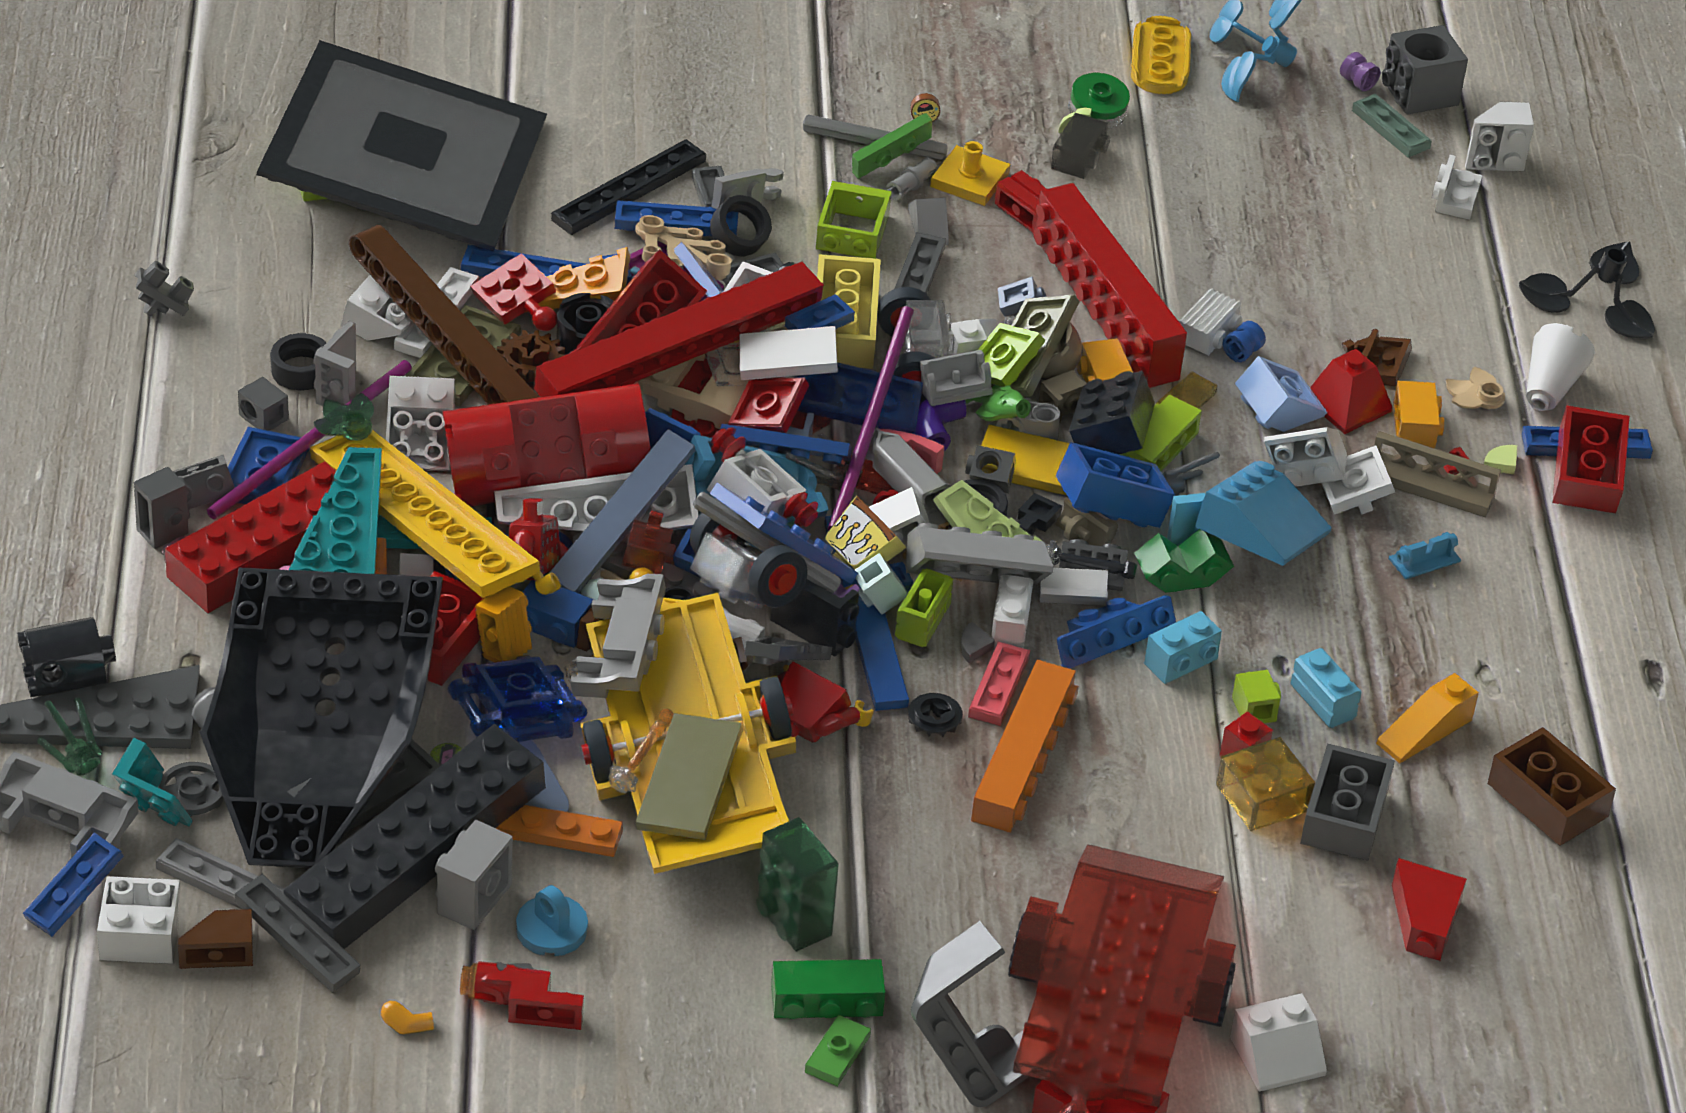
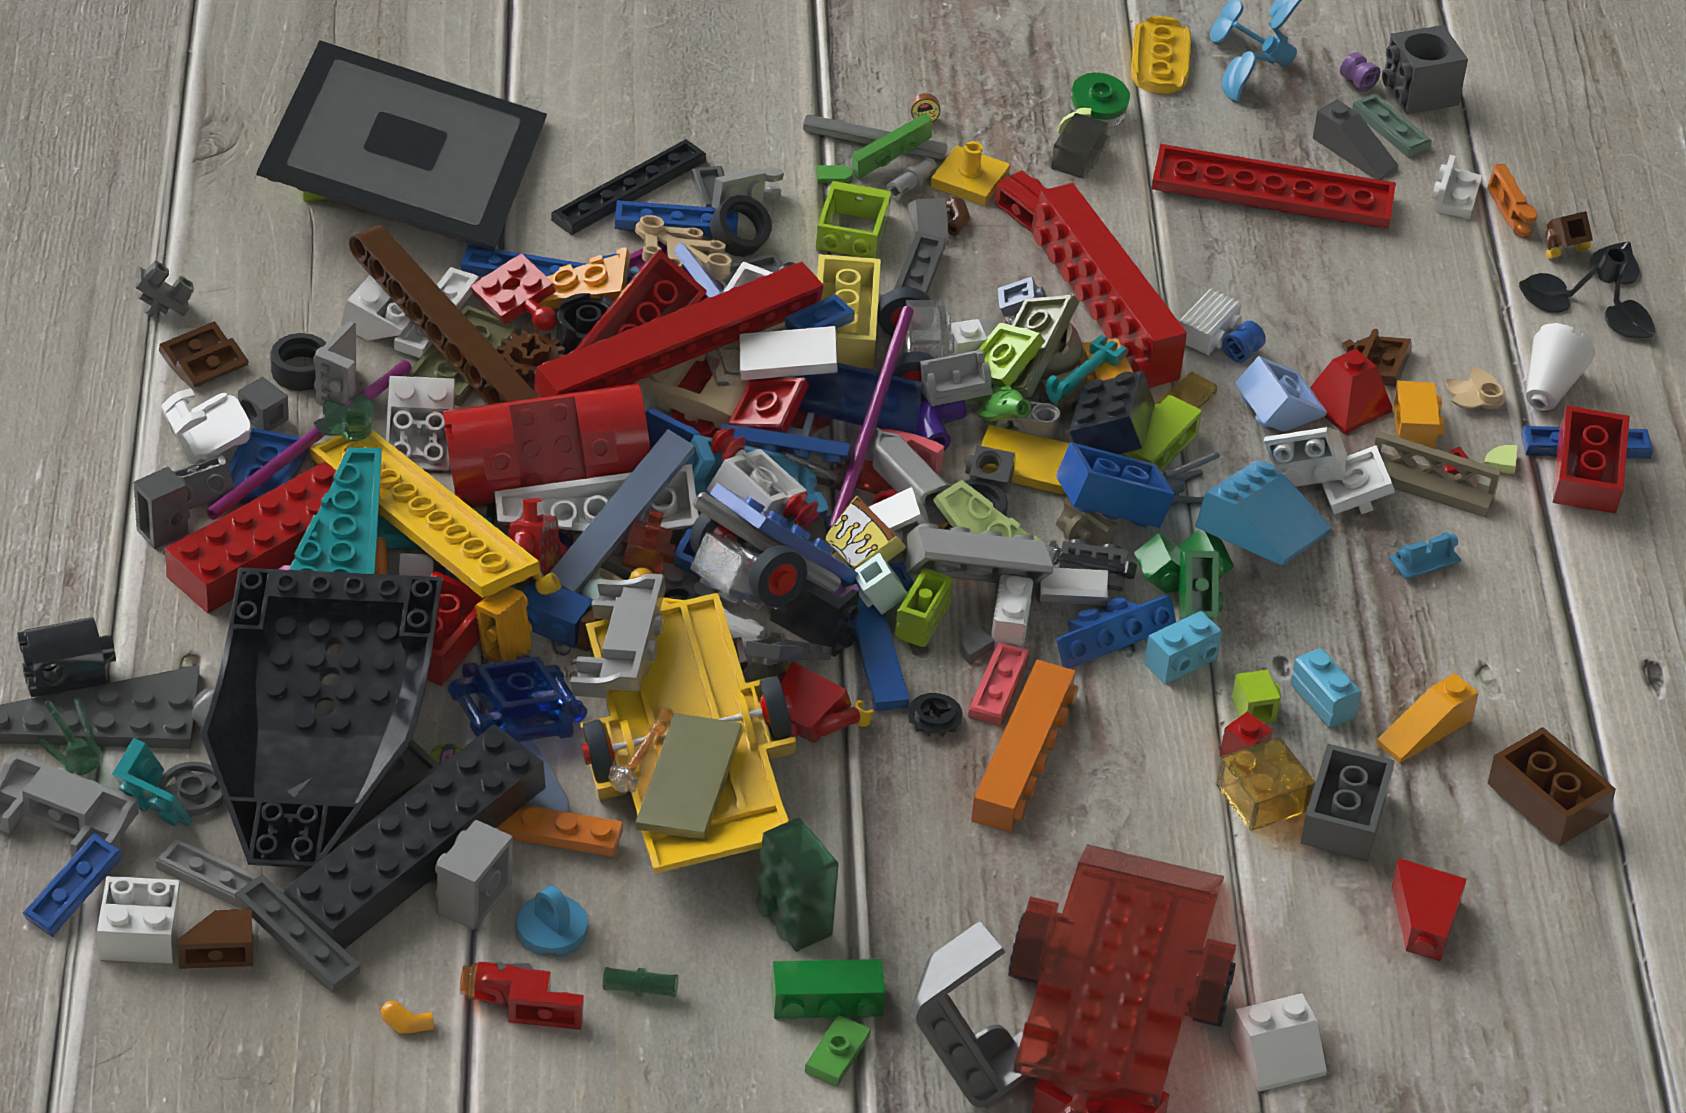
black plate [1017,493,1063,536] -> none
medium azure tile [1167,493,1205,546] -> none
white slope [1465,102,1534,171] -> none
none -> reddish brown slope [158,321,249,388]
none -> white piece [161,388,252,463]
none -> clear green pin [603,967,679,998]
none -> bright green piece [817,165,852,183]
none -> reddish brown arm [946,196,970,236]
none -> teal hinge [1046,335,1128,403]
none -> red plate [1151,144,1396,229]
none -> green brick [1179,551,1223,619]
none -> dark grey slope [1313,99,1399,180]
none -> orange hinge [1487,164,1538,238]
none -> reddish brown piece [1545,211,1593,259]

